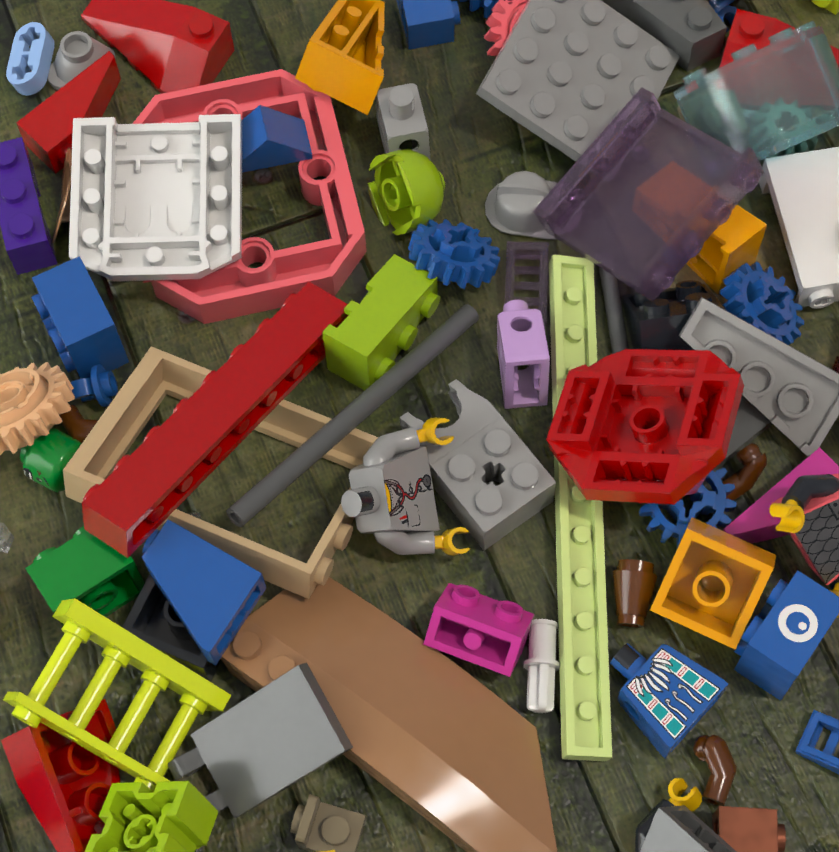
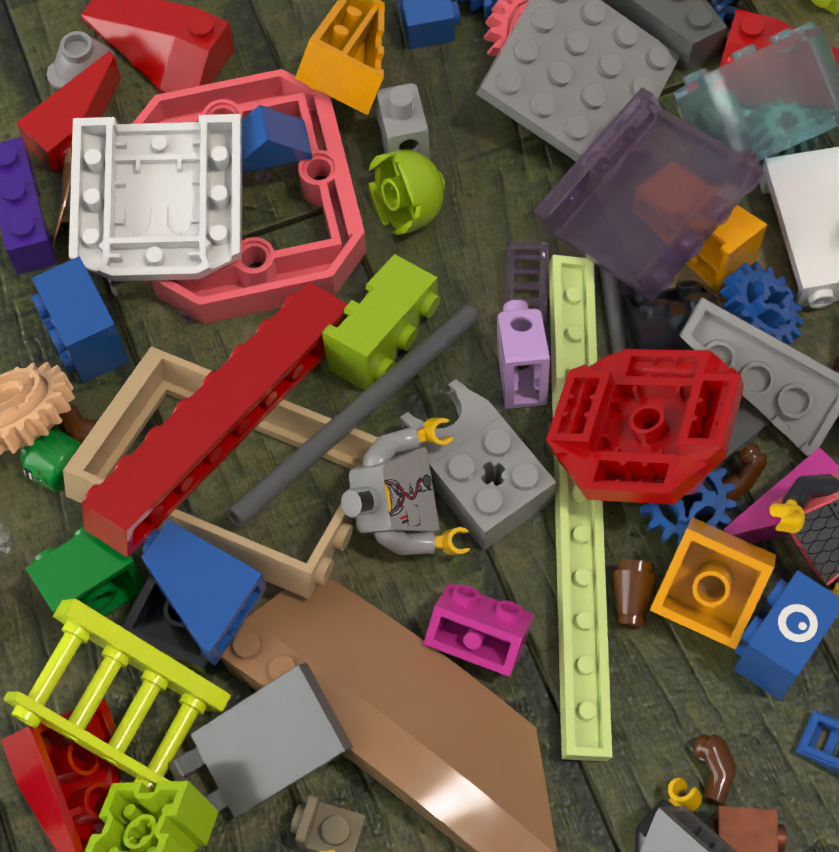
light blue beam [6,22,54,96] -> none
blue plate [71,364,118,407] -> none
blue gear [408,219,500,289] -> none
light grey piece [485,171,583,240] -> none
white axle [524,619,560,713] -> none
torso [610,643,728,759] -> none

